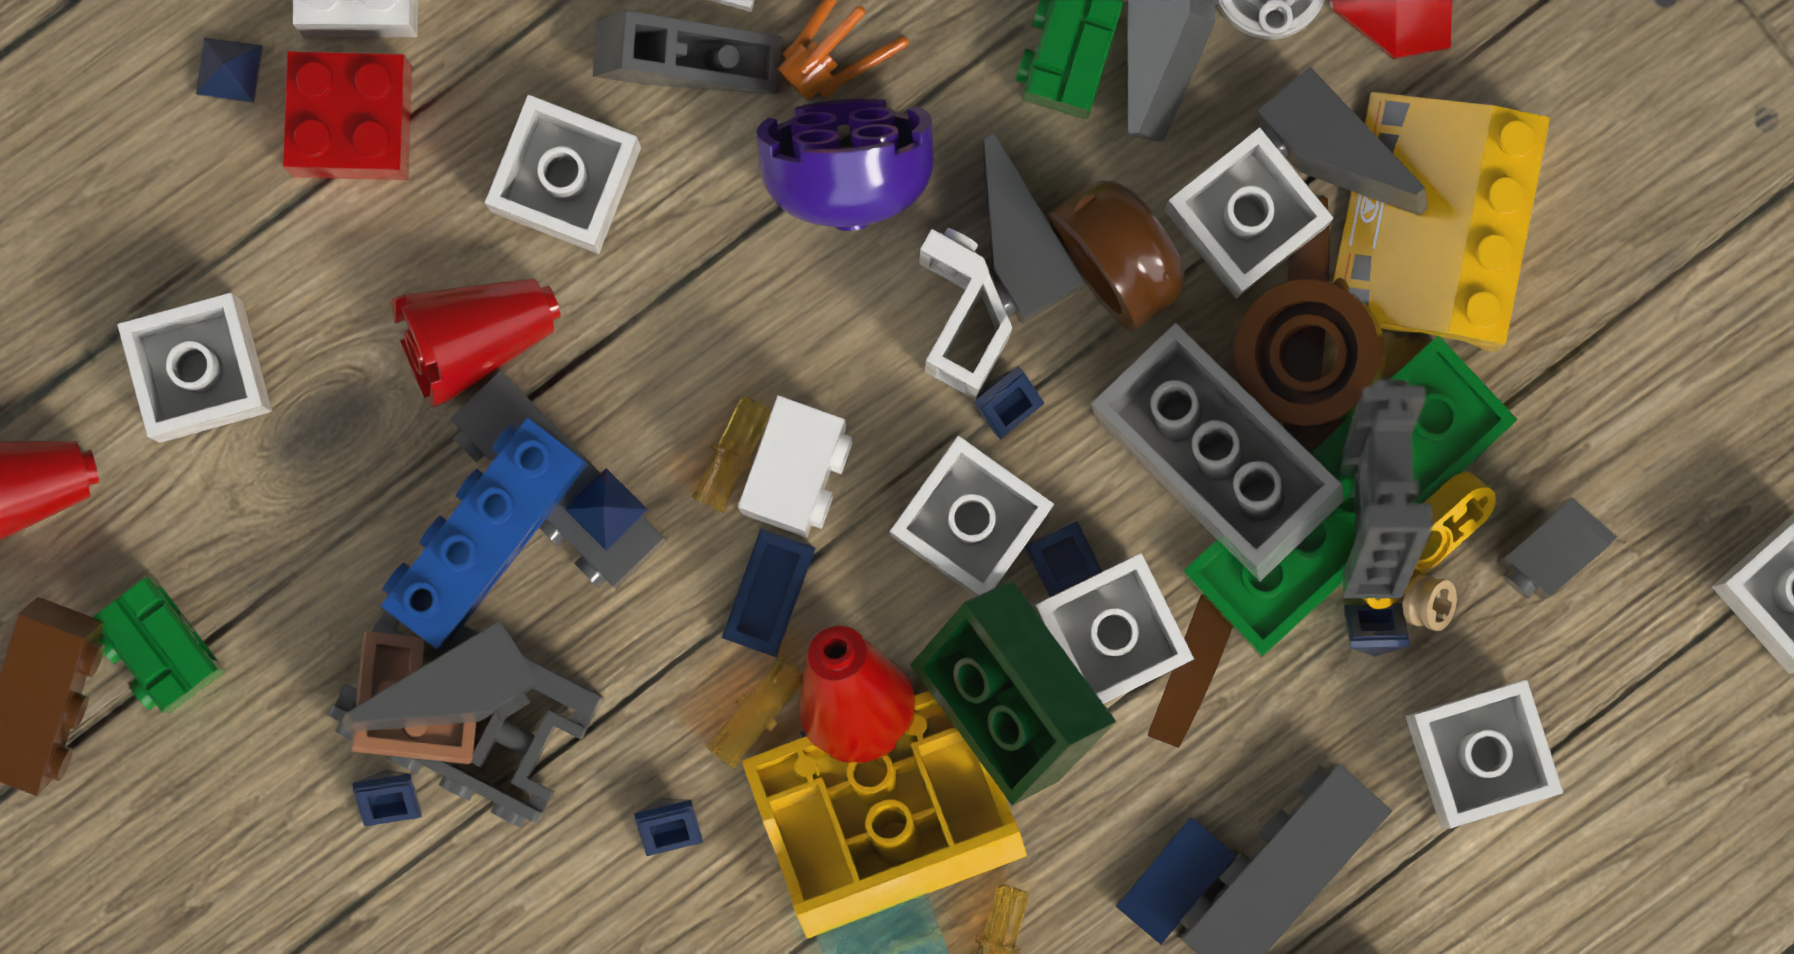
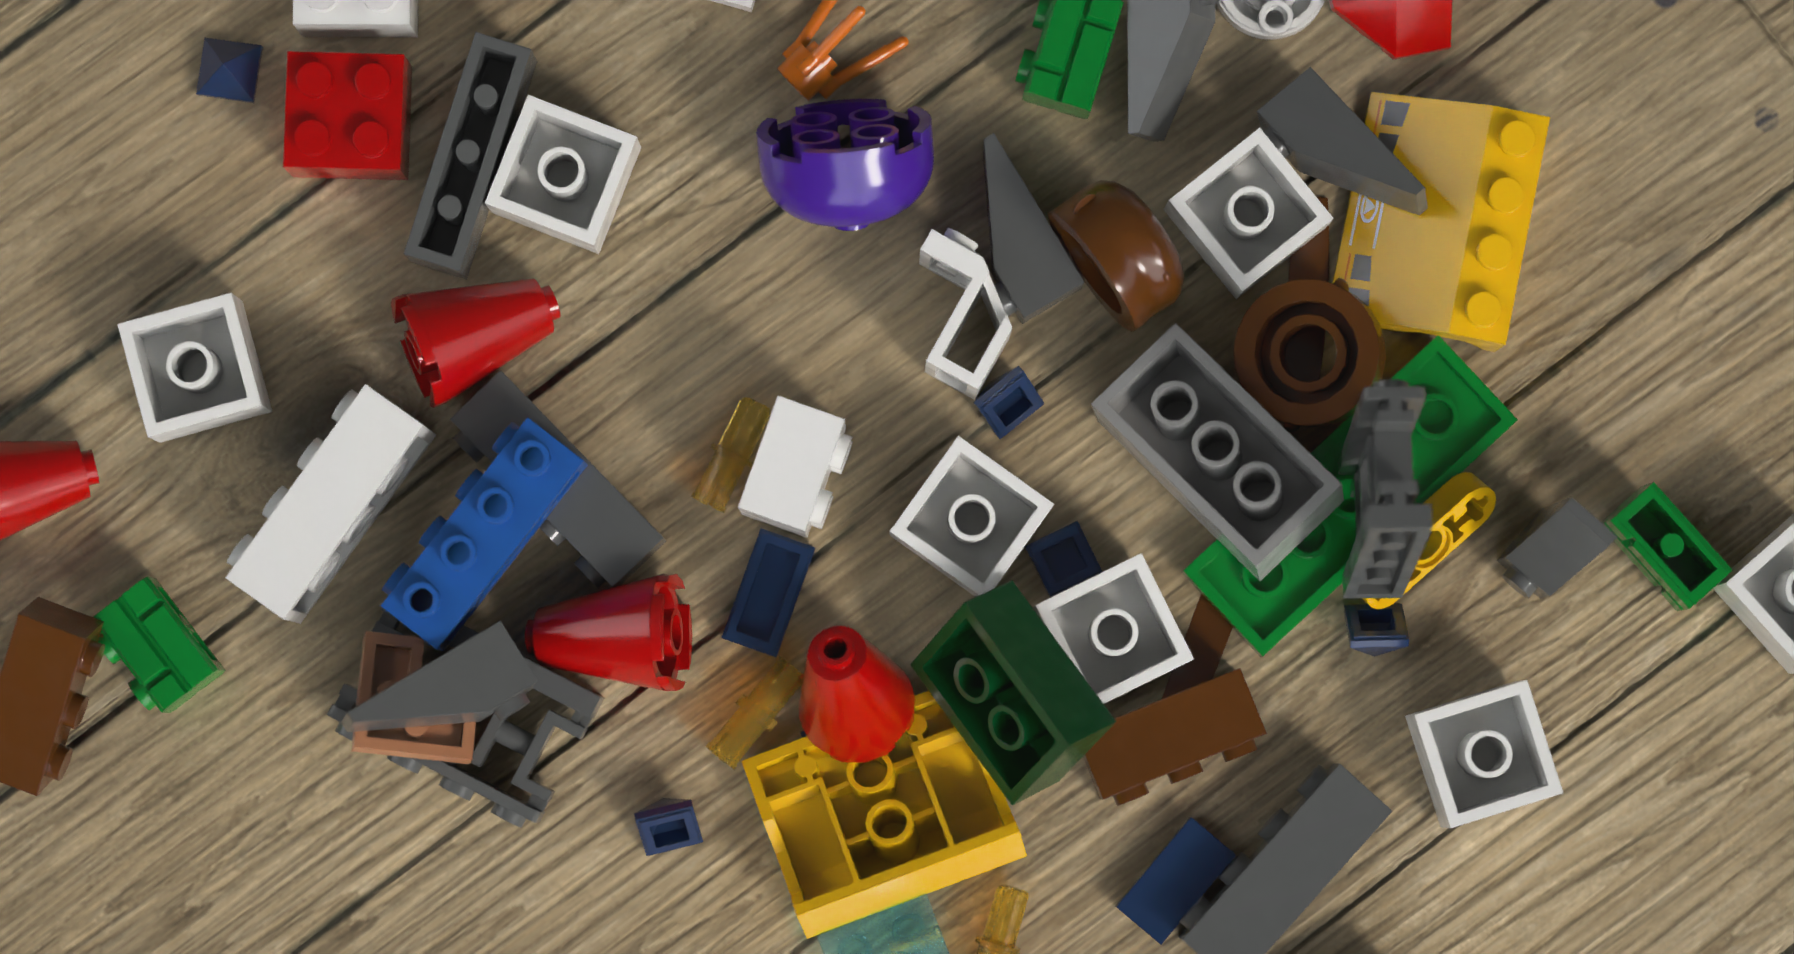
dark blue slope [353,770,422,826] -> none
dark blue slope [565,468,648,551] -> none
dark grey slope [592,10,782,94] -> none
tan bush [1403,574,1457,631] -> none
none -> white brick [226,384,436,624]
none -> dark grey brick [404,32,537,280]
none -> red cone [525,574,692,691]
none -> reddish brown brick [1083,668,1267,806]
none -> green brick [1601,482,1733,611]

